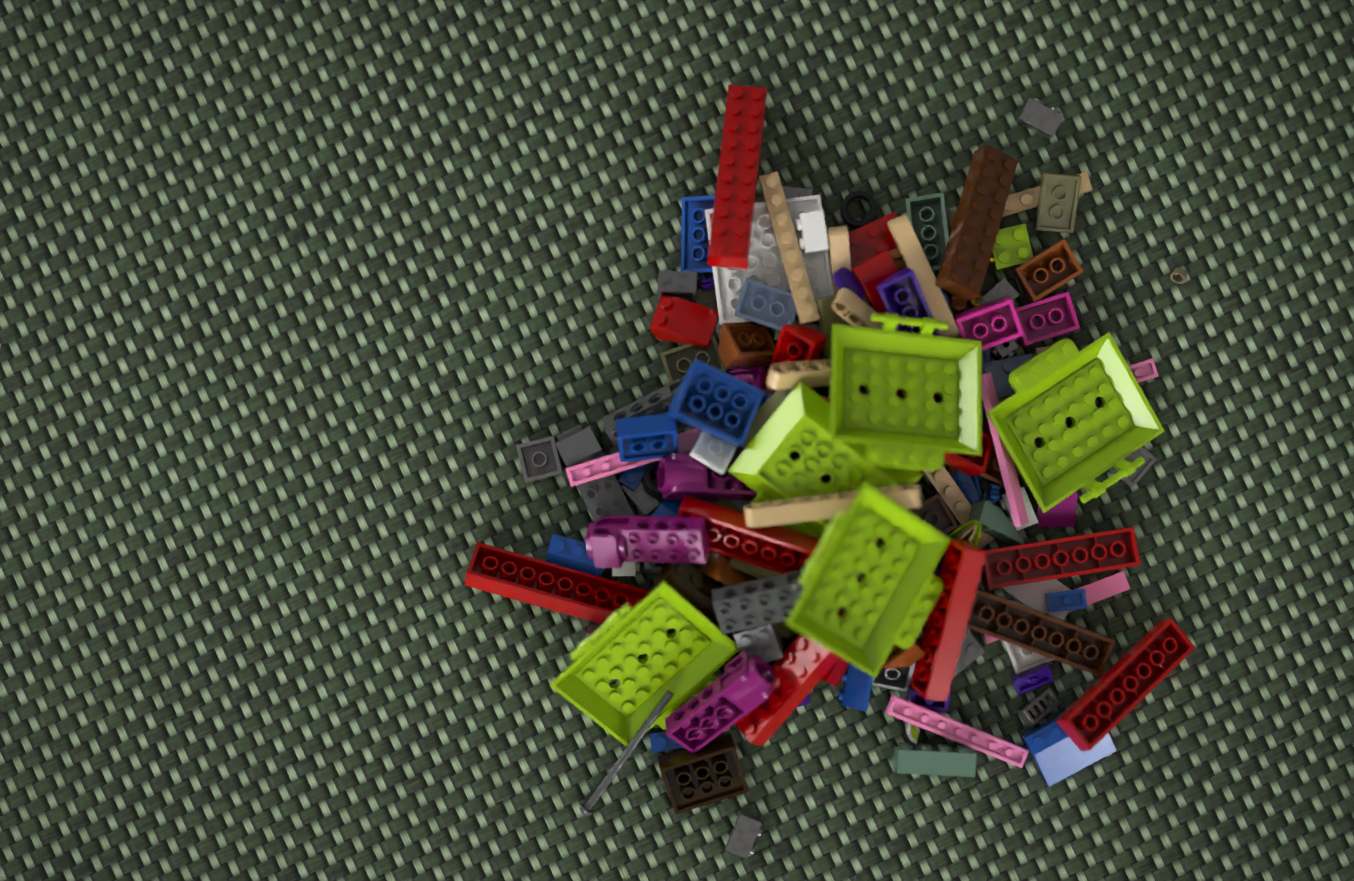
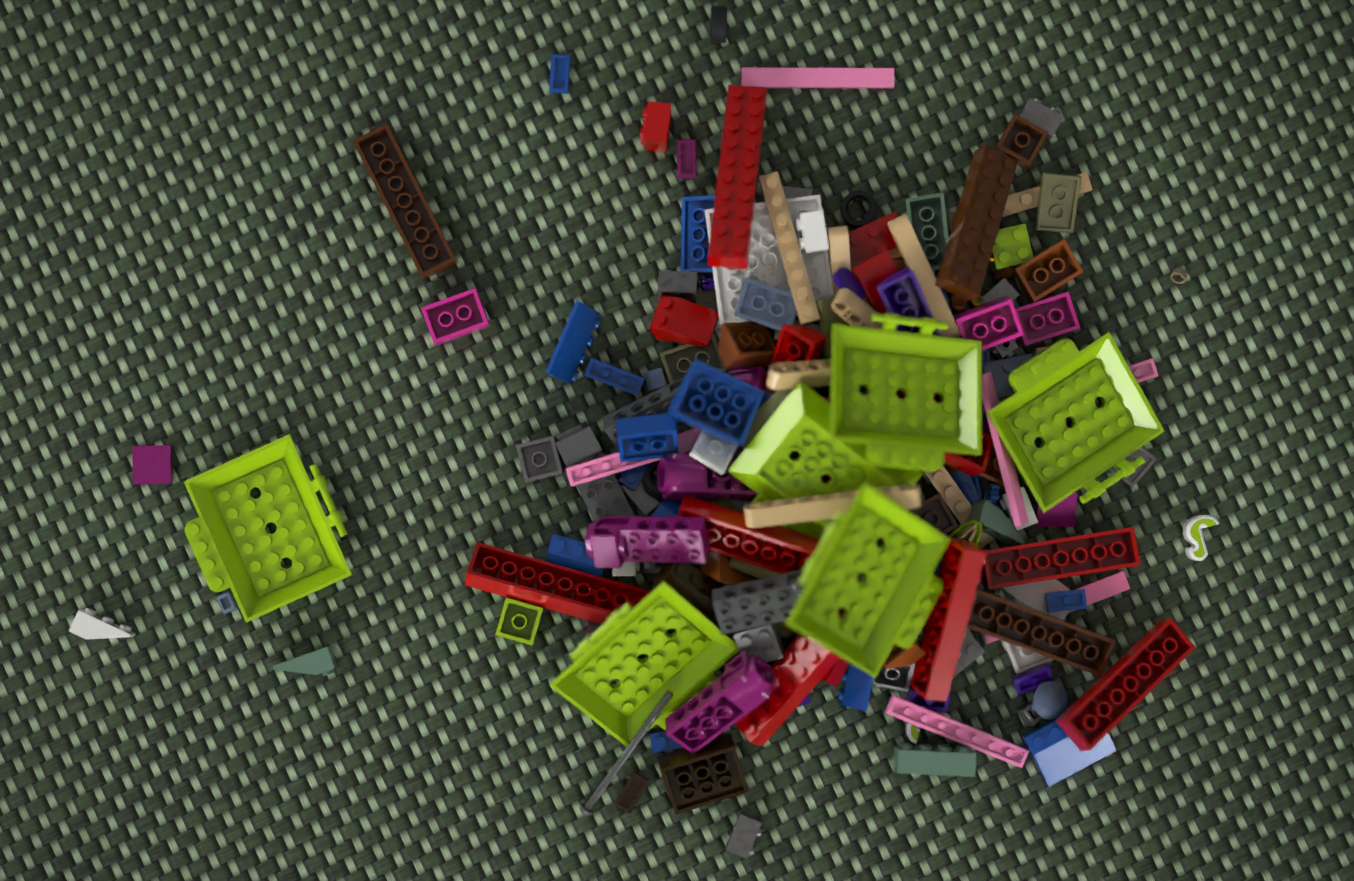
none -> white slope [69,608,136,639]
none -> magenta tile [132,445,173,484]
none -> lime container [184,434,352,623]
none -> sand blue slope [216,590,239,614]
none -> sand green slope [273,645,338,677]
none -> reddish brown brick [353,123,458,280]
none -> dark pink brick [421,288,490,346]
none -> lime brick [495,597,544,646]
none -> blue slope [546,300,602,385]
none -> blue plate [549,54,571,94]
none -> blue plate [584,358,645,396]
none -> dark brown plate [613,770,650,814]
none -> red brick [640,101,671,153]
none -> sand blue slope [644,367,666,391]
none -> magenta plate [677,139,697,179]
none -> black tyre [710,6,727,43]
none -> bright pink tile [742,68,894,88]
none -> reddish brown tile [994,266,1017,279]
none -> reddish brown brick [995,114,1049,169]
none -> sand blue dish [1031,681,1068,720]
none -> white animal [1183,515,1220,561]

